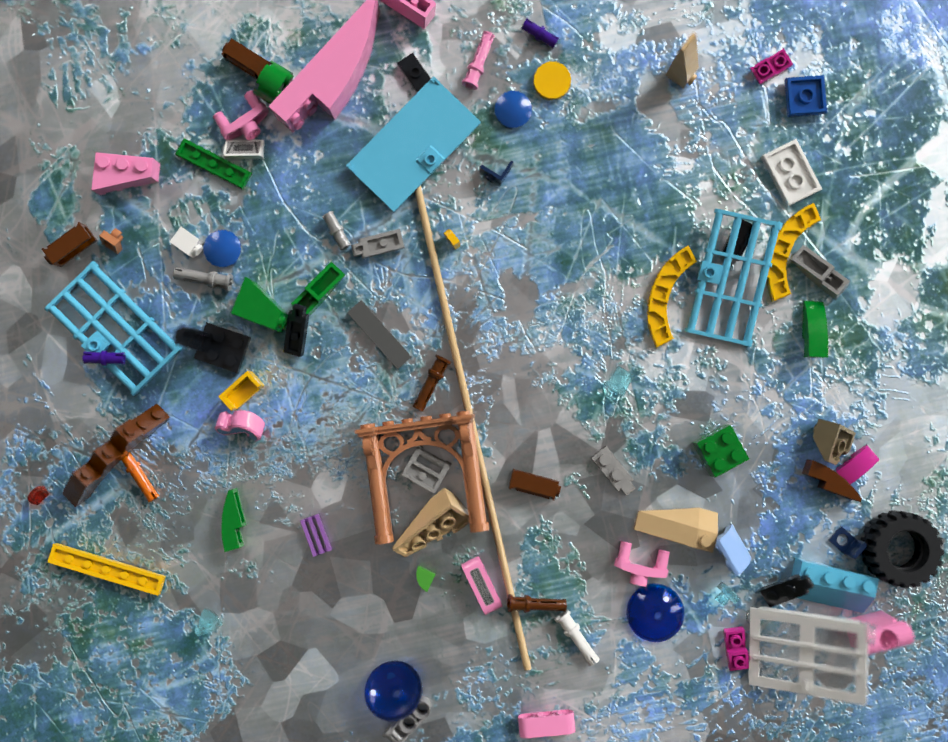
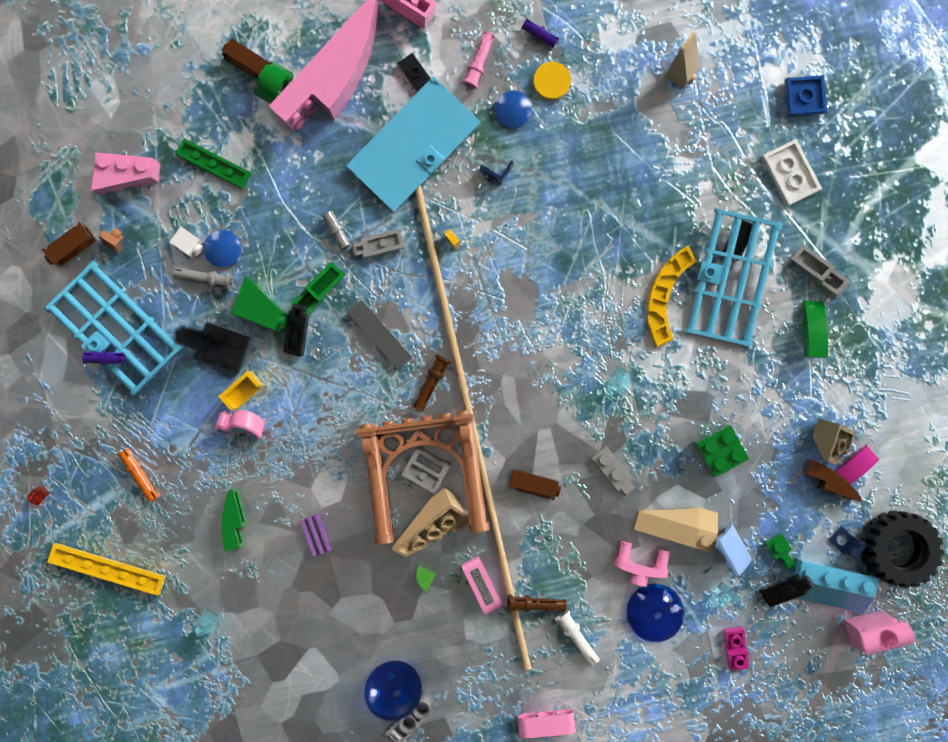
reddish brown arch [62,404,170,507] -> none
bright pink connector [213,90,269,140] -> none
slope [223,140,264,159] -> none
door [746,606,877,706] -> none
dark pink slope [750,48,793,84] -> none
yellow tile [766,203,821,302] -> none
none -> green plate [764,533,796,569]

